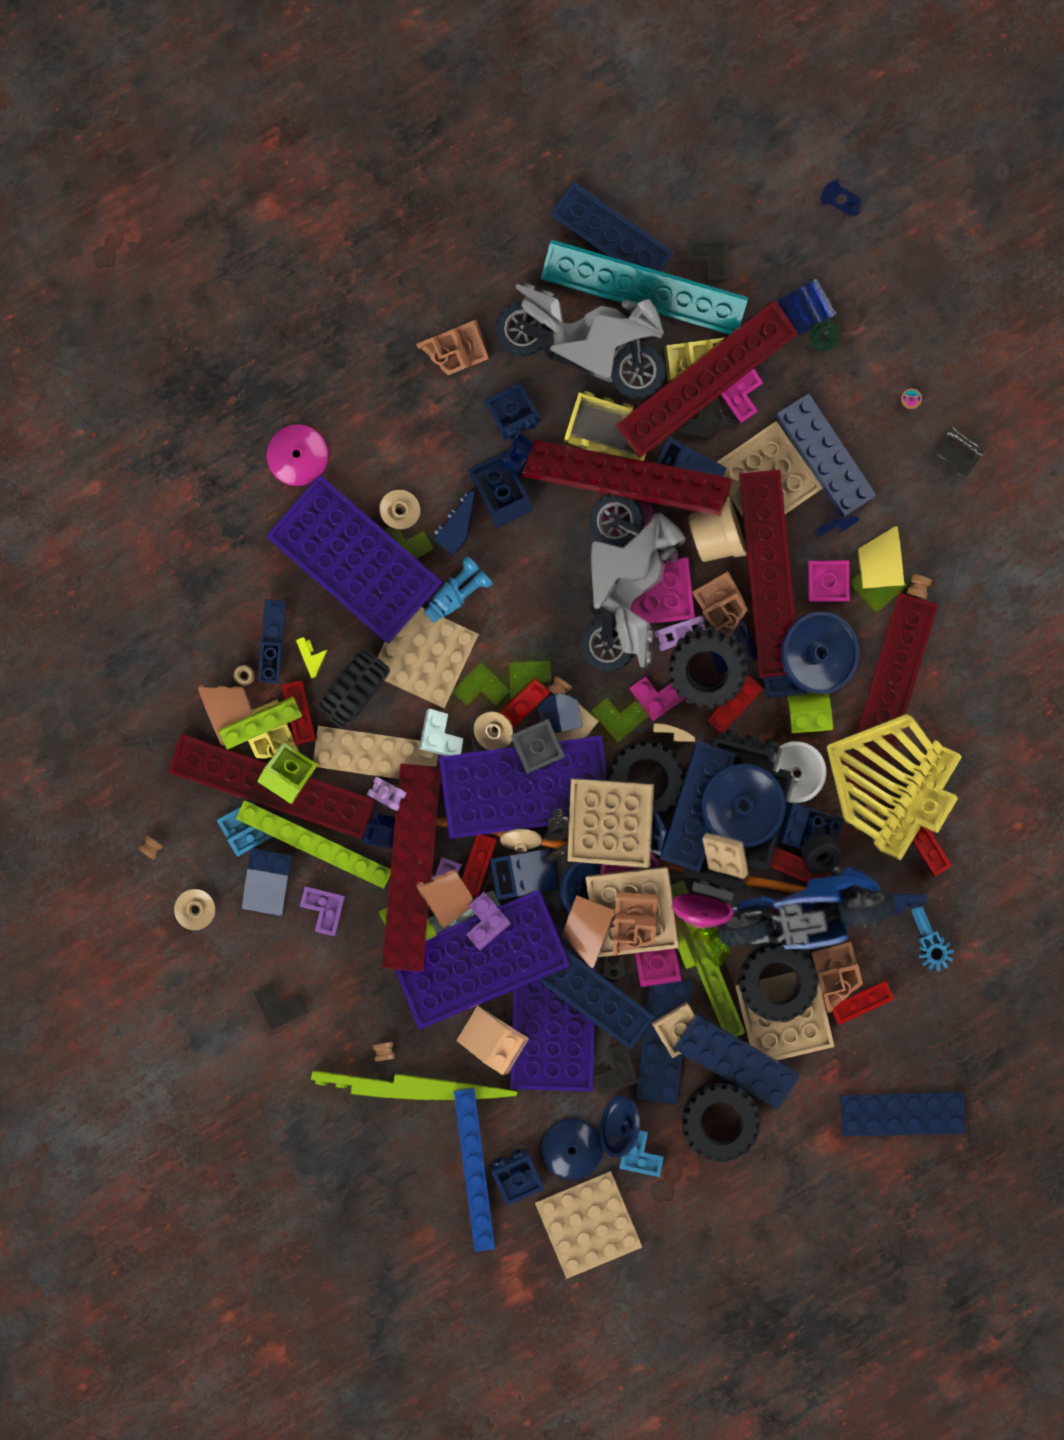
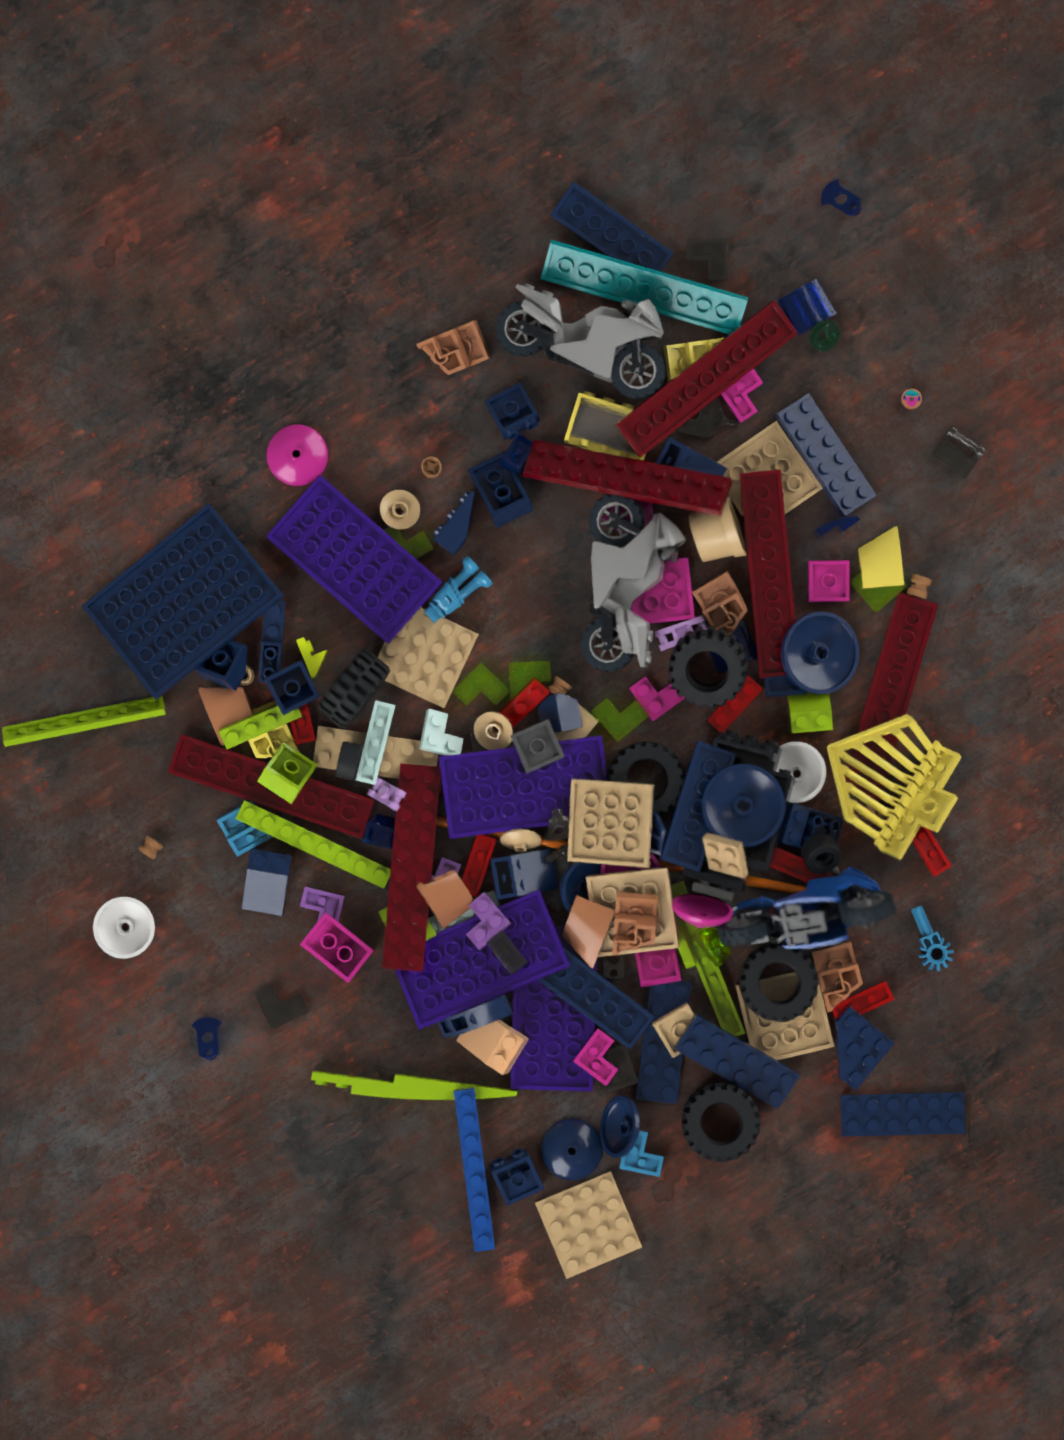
tan dish [174,889,215,930] -> none
medium nougat wheel [373,1042,395,1061] -> none
tan slope [653,724,695,742] -> none
dark blue plate [892,893,927,915] -> none
none -> lime plate [2,695,166,747]
none -> dark blue plate [82,503,284,700]
none -> white dish [93,897,155,959]
none -> clear blue piece [191,1017,222,1060]
none -> dark blue slope [194,640,247,691]
none -> dark blue slope [264,660,320,716]
none -> dark pink slope [300,912,375,983]
none -> black tyre [335,741,363,780]
none -> light aqua plate [356,700,396,785]
none -> medium nougat wheel [421,456,442,478]
none -> dark blue slope [437,995,513,1038]
none -> clear smoke plate [486,930,529,975]
none -> dark pink plate [573,1028,618,1086]
none -> dark blue plate [835,1005,894,1090]

